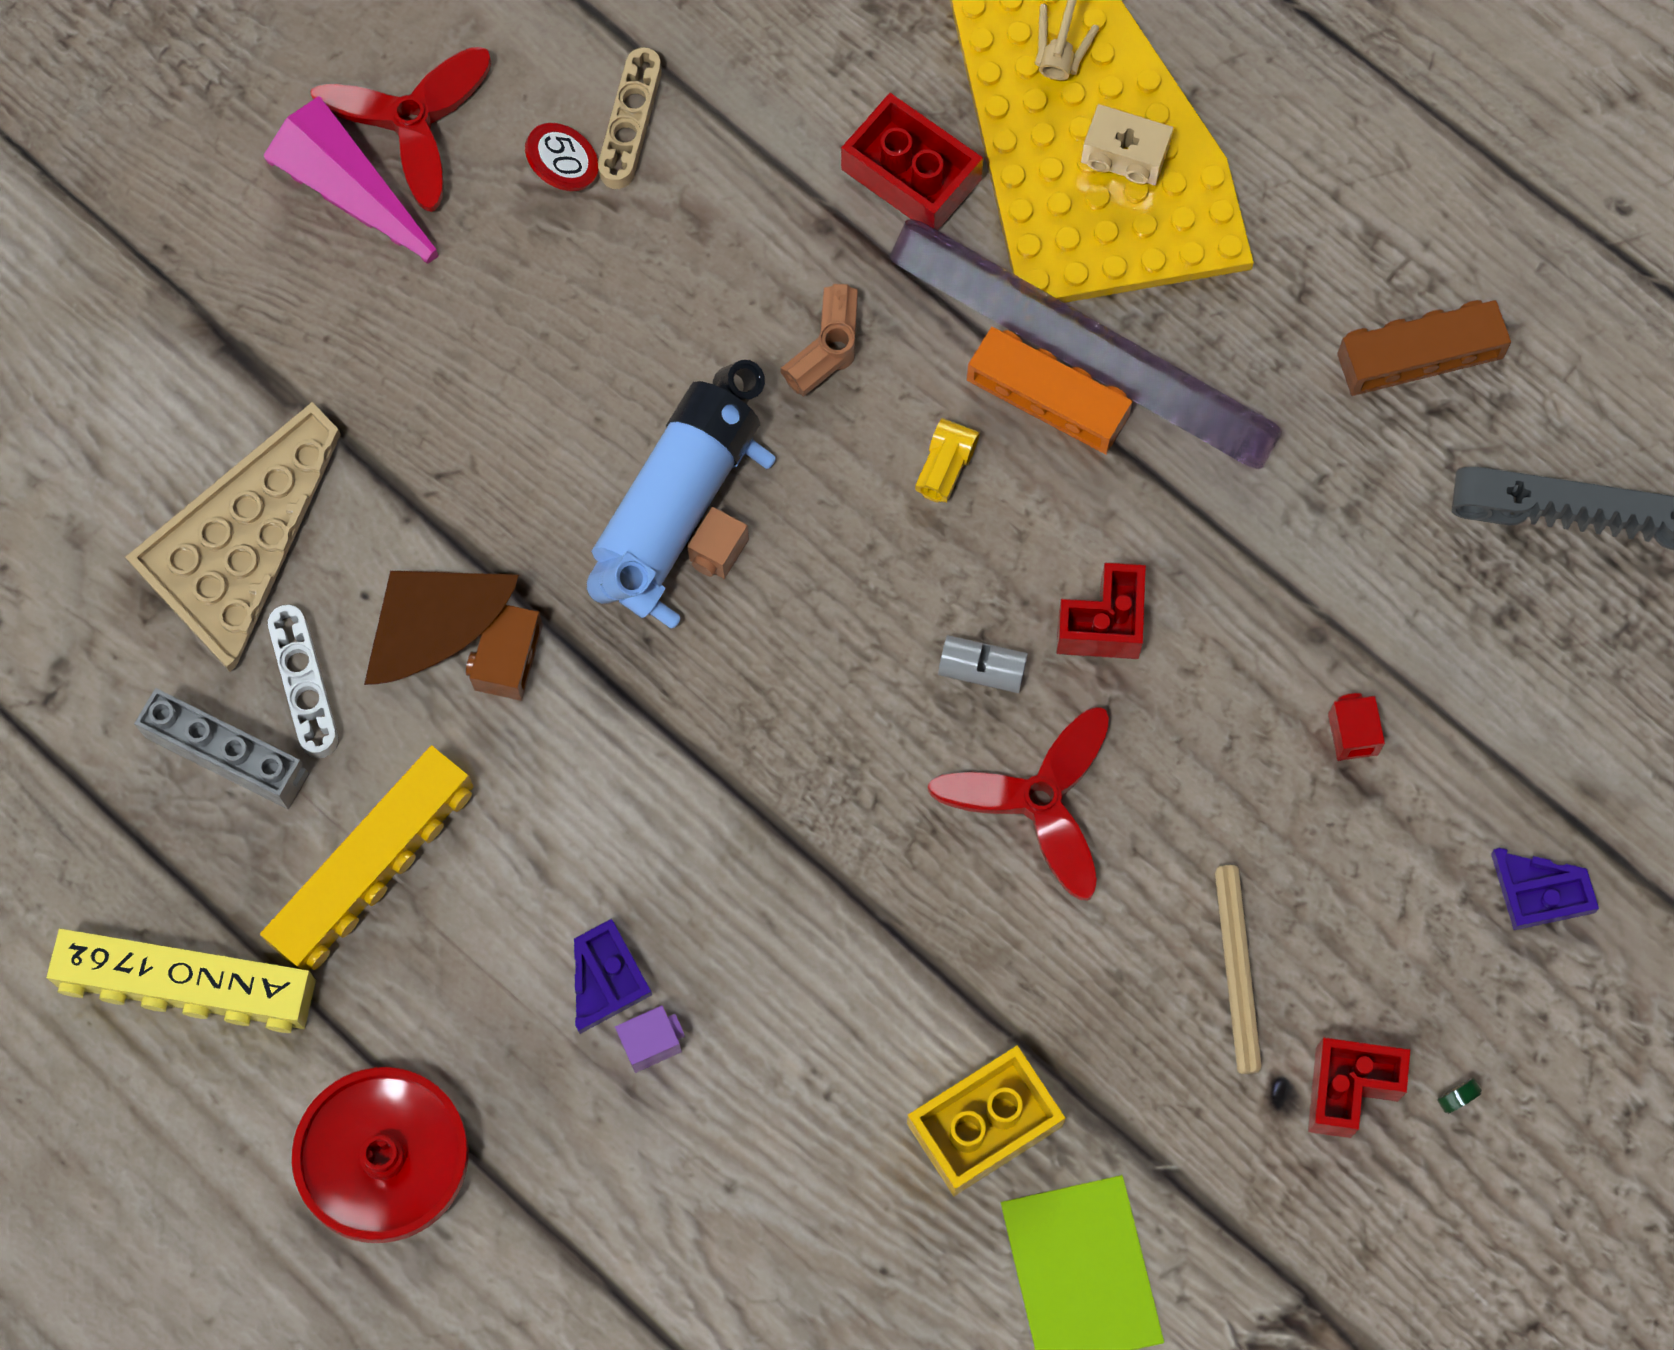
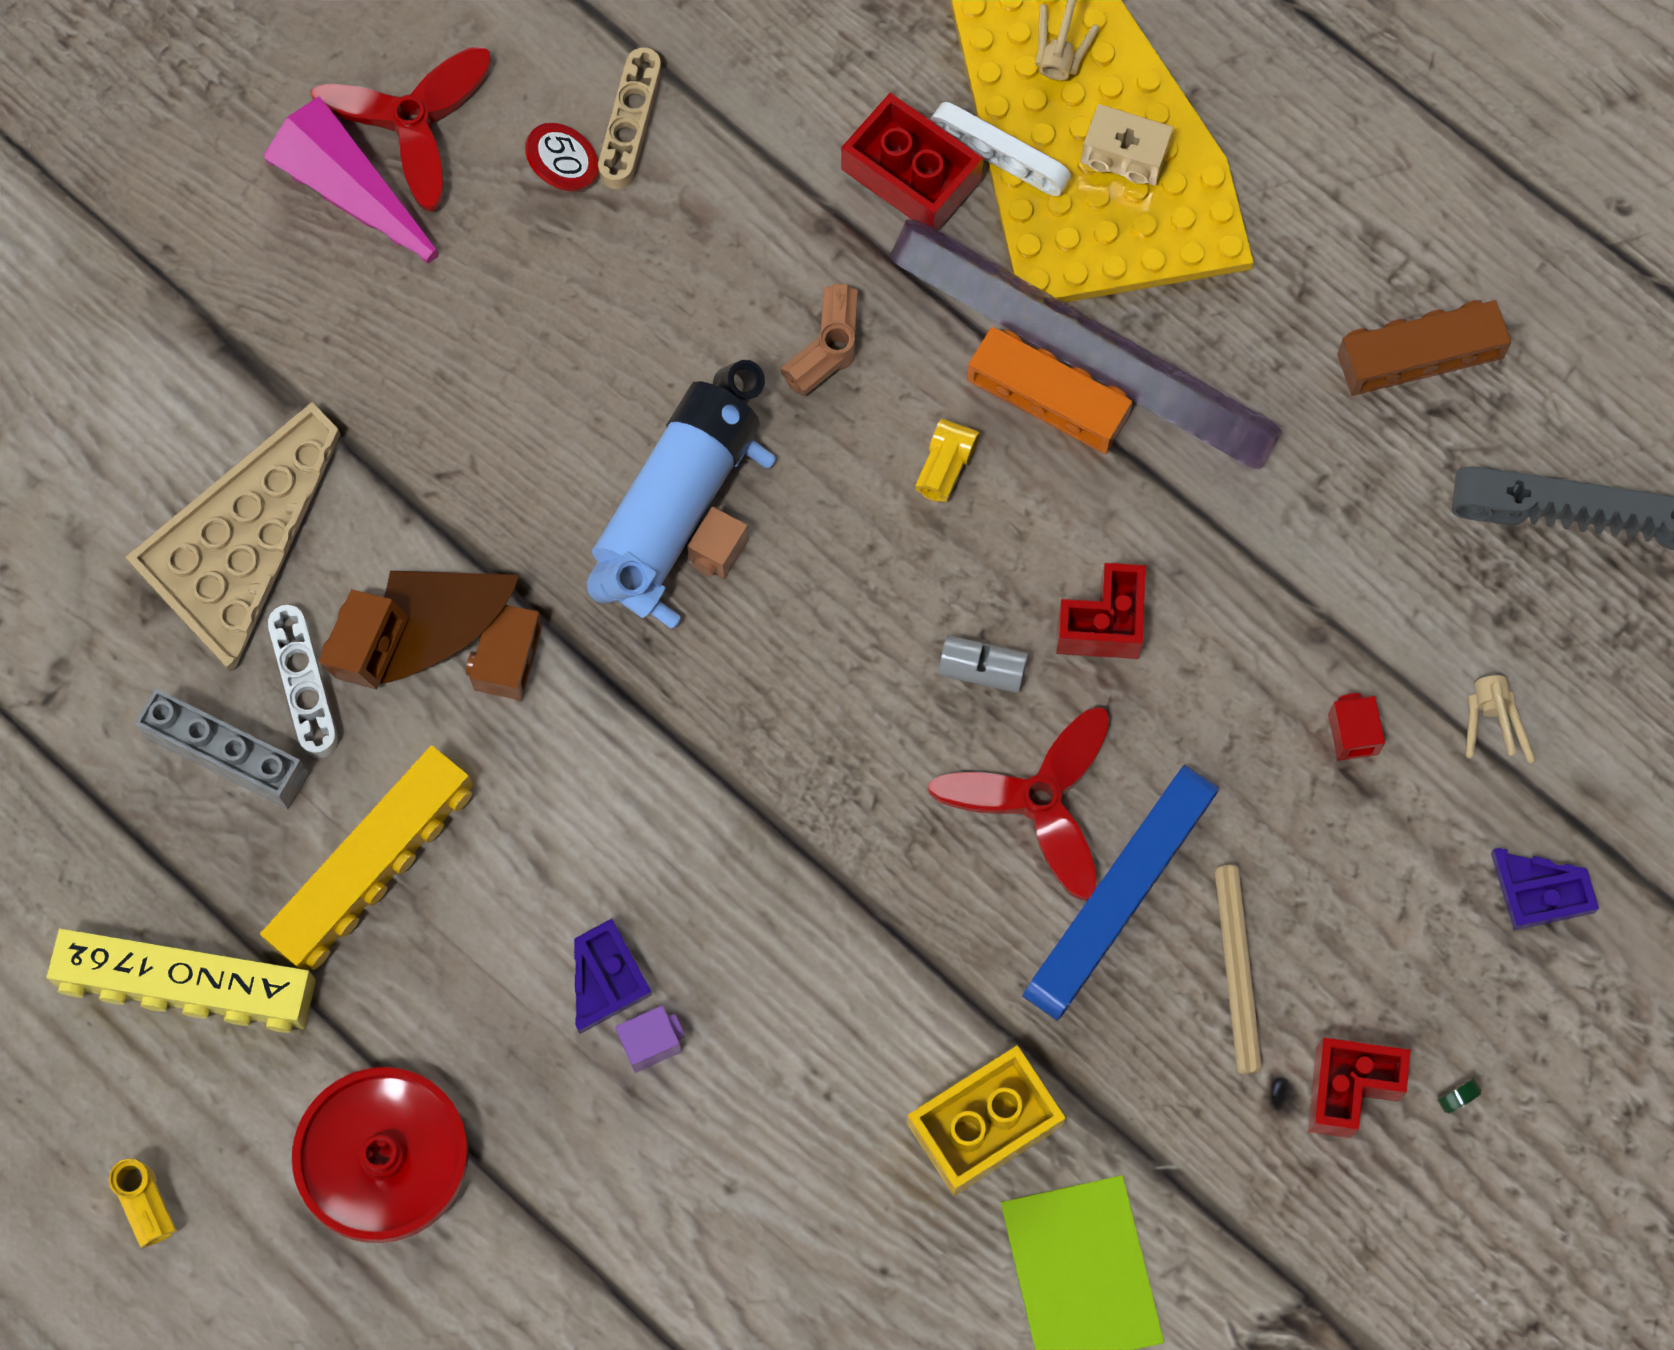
none -> yellow piece [109,1159,178,1248]
none -> dark orange brick [318,589,409,690]
none -> white beam [930,102,1071,196]
none -> blue beam [1022,765,1220,1021]
none -> tan plant [1466,675,1535,764]

